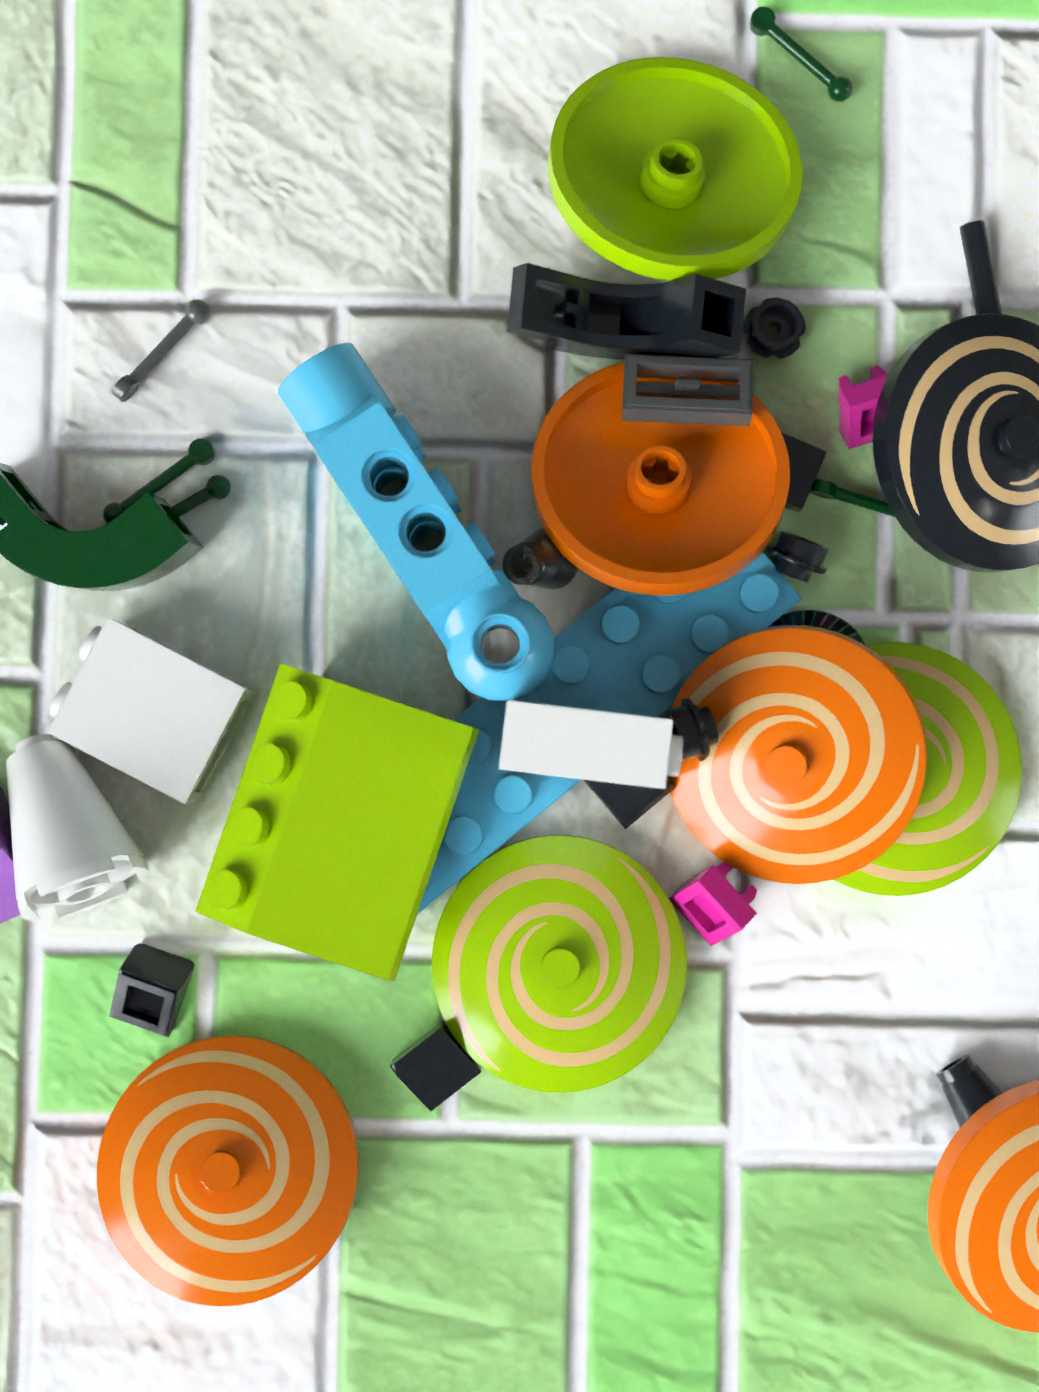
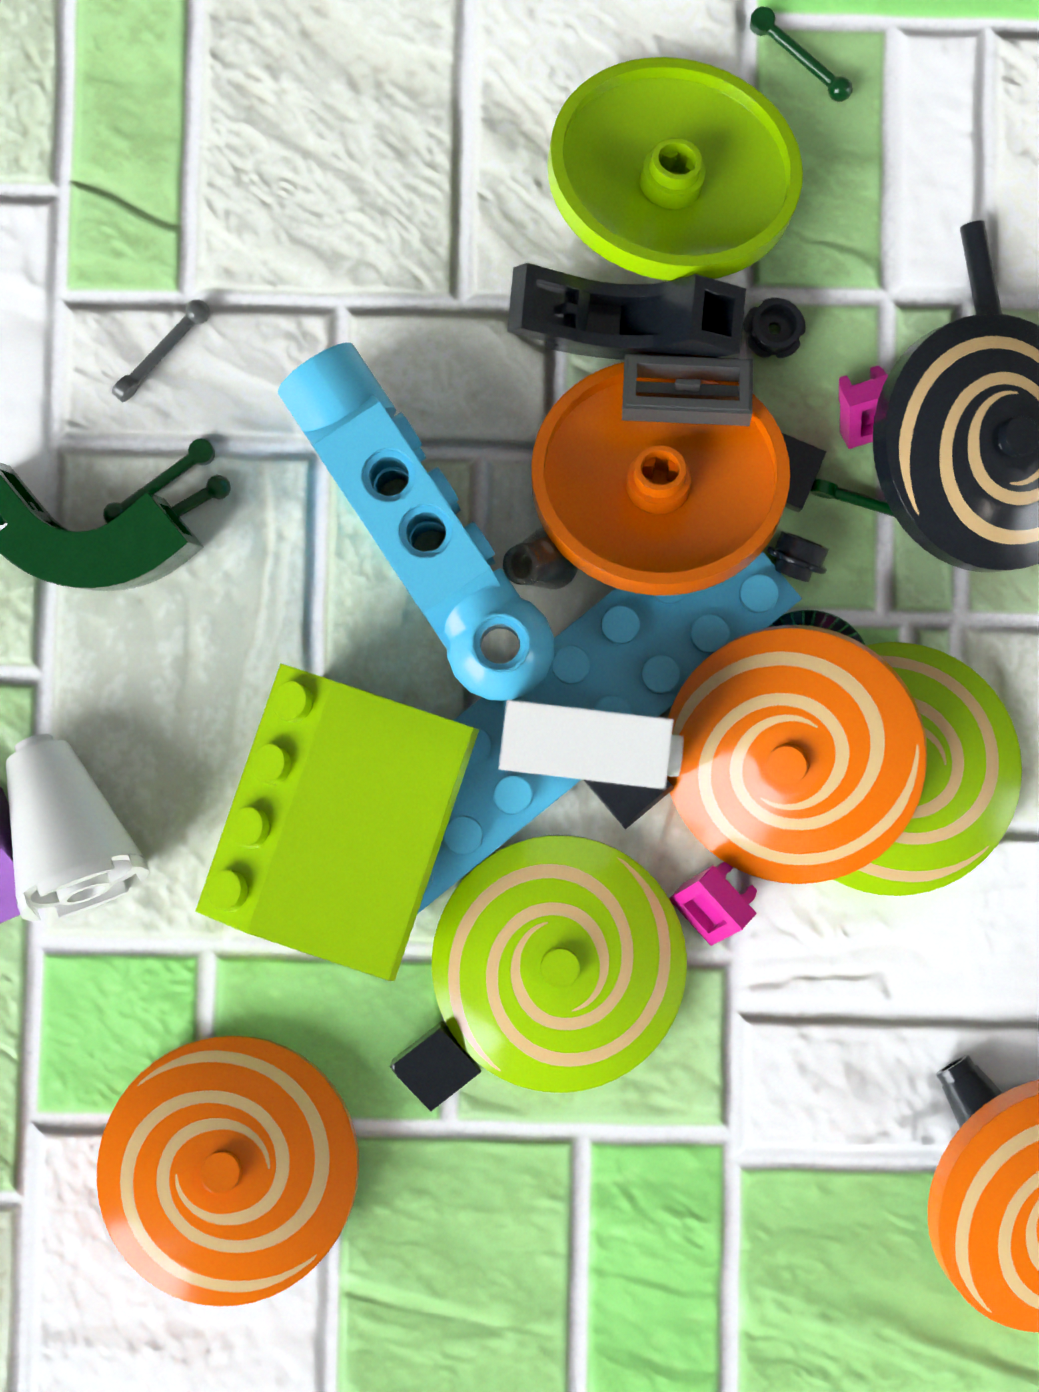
white brick [47,617,256,804] -> none
black slope [109,943,194,1038] -> none
black plate [665,698,719,761] -> none

